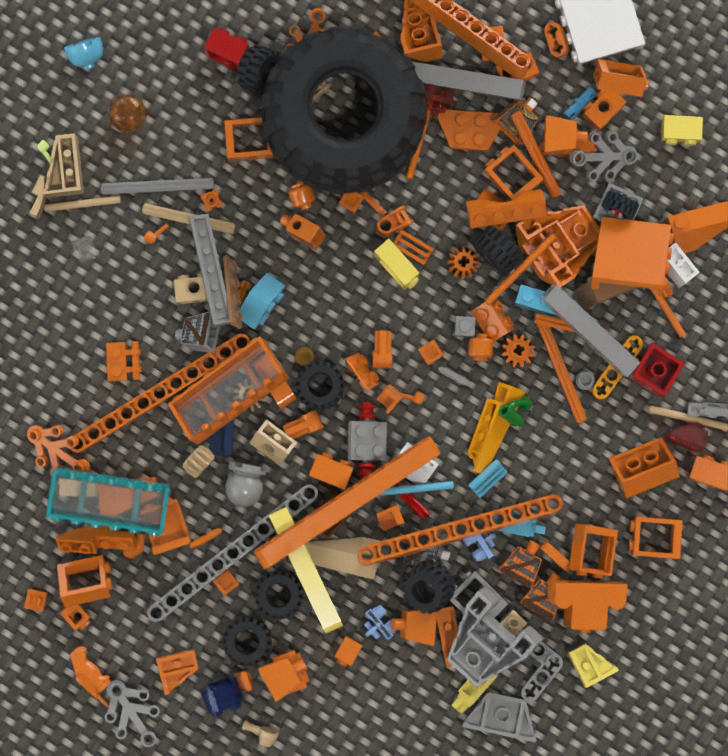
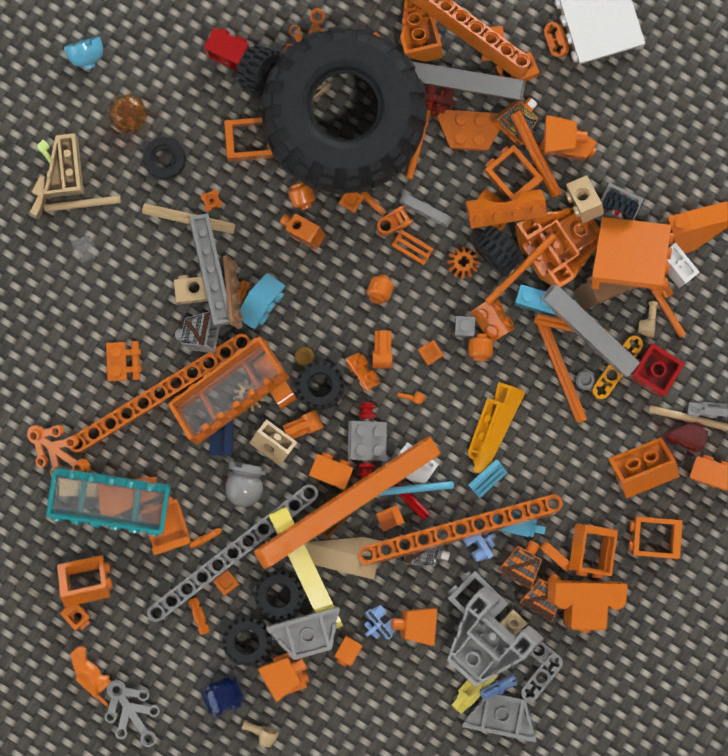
orange tile [24,589,48,612] -> none
orange slope [56,525,137,554] -> none
light grey axle [101,178,214,194] -> none
orange arm [123,534,146,559] -> none
orange hand [144,223,169,244] -> none
orange wing [156,649,199,695] -> none
tan gear [183,445,215,478] -> none
orange slope [234,669,254,692] -> none
light yellow window [374,239,419,290] -> none
orange panel [377,384,404,414] -> none
black tyre [402,560,456,614] -> none
orange plate [436,606,459,667] -> none
light grey piece [438,366,472,386] -> none
green plant [498,396,532,427] -> none
orange gear [501,334,535,368] -> none
dark azure pin [562,87,597,121] -> none
light yellow wing [568,644,619,688] -> none
light grey plant [570,131,638,182] -> none
orange brick [582,90,627,133] -> none
orange window [593,59,649,97] -> none
light yellow brick [661,115,703,146] -> none
none -> black tyre [143,137,186,181]
none -> orange axle [188,597,210,635]
none -> light grey wing [266,606,340,660]
none -> orange head [366,274,394,304]
none -> light grey beam [399,193,452,227]
none -> medium blue axle [480,674,517,700]
none -> tan brick [565,175,604,223]
none -> tan bar [638,301,658,338]

